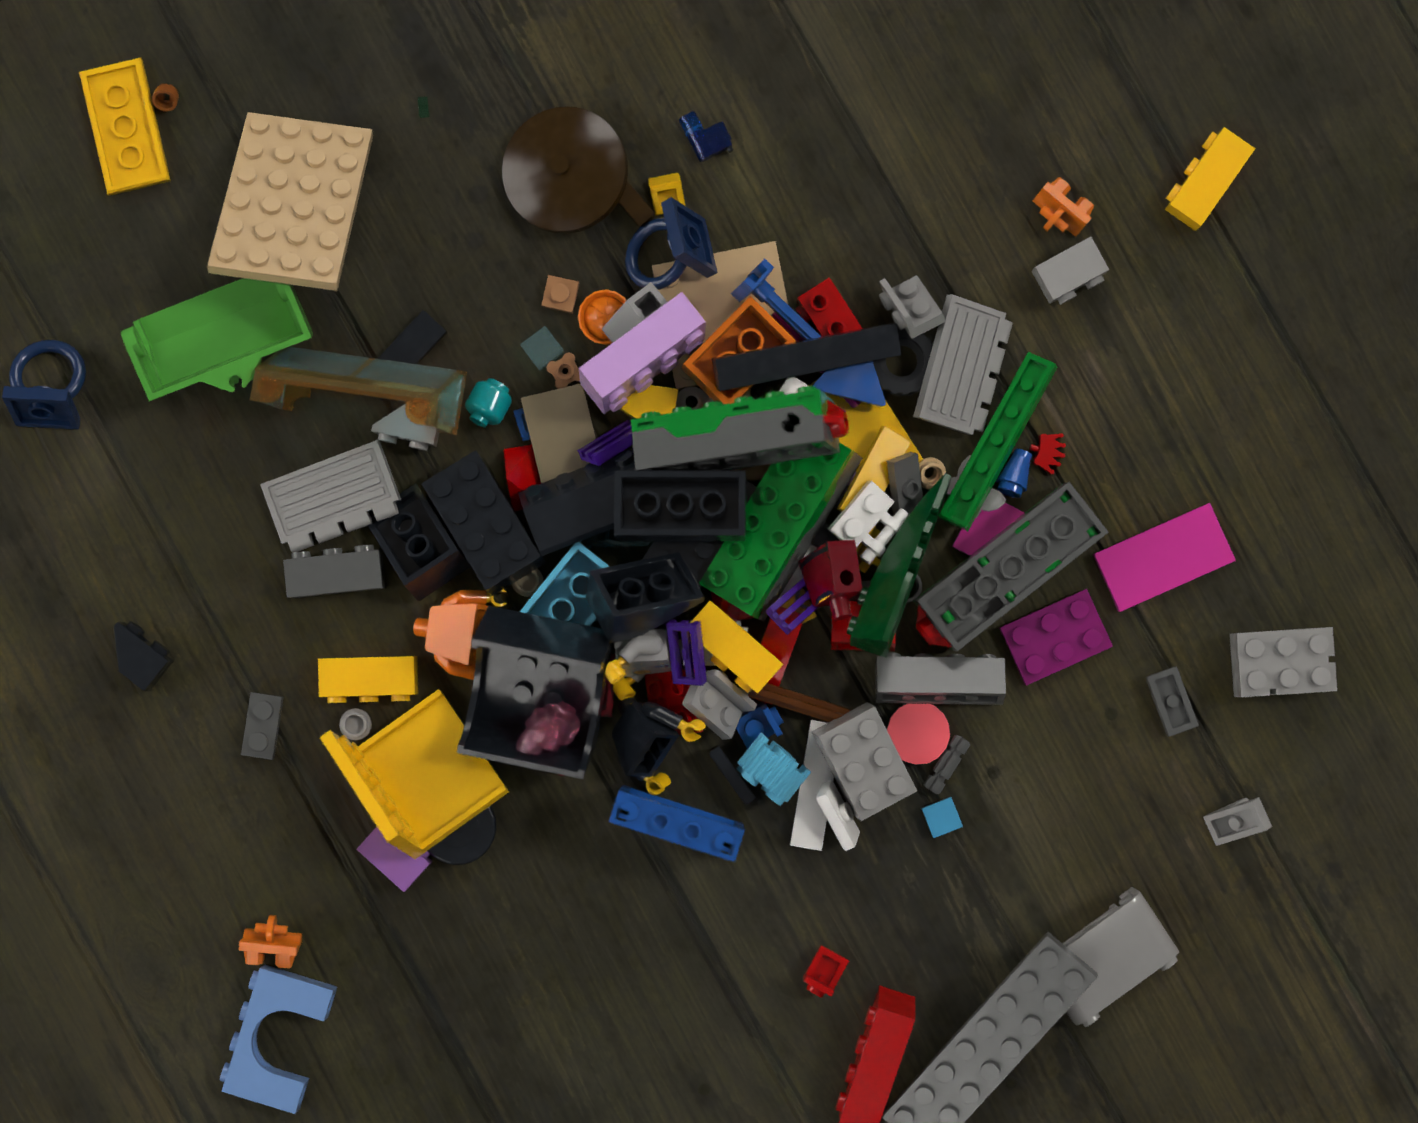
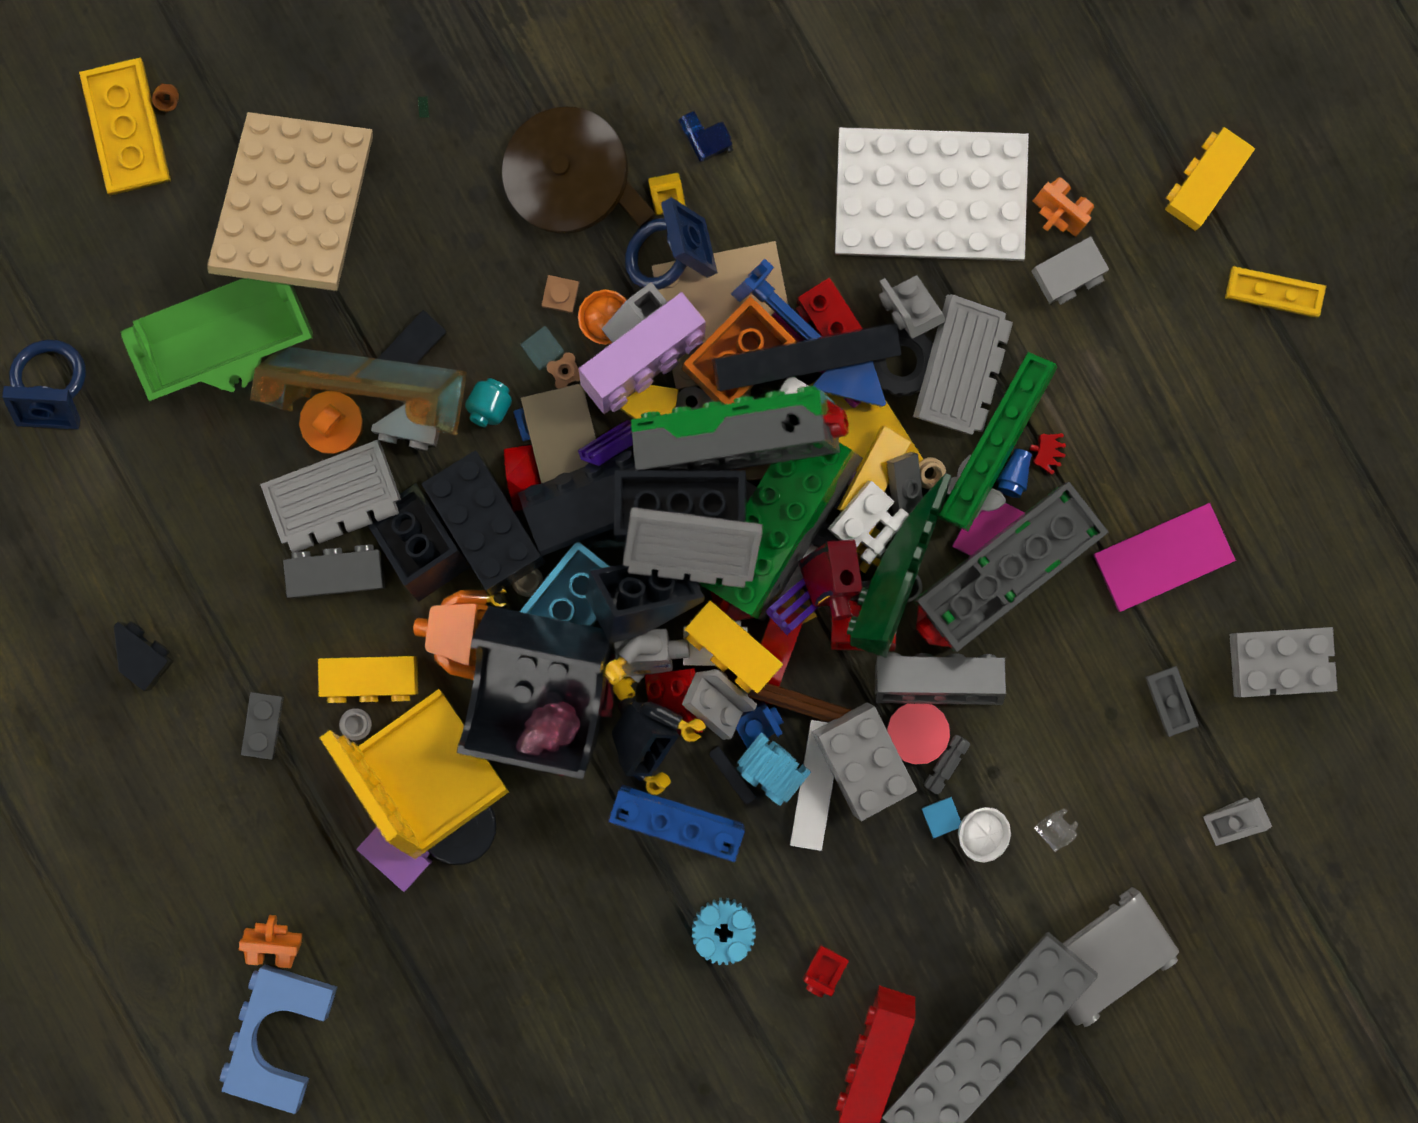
dark purple tile [666,620,707,686] -> none
white plate [816,780,860,851] -> none
magenta plate [999,589,1113,686] -> none
none -> orange tile [299,391,363,454]
none -> light grey hinge [623,508,762,588]
none -> medium azure brick [692,898,756,965]
none -> white plate [835,128,1028,261]
none -> white hat [958,807,1011,863]
none -> clear tile [1034,809,1078,851]
none -> yellow tile [1225,266,1326,318]

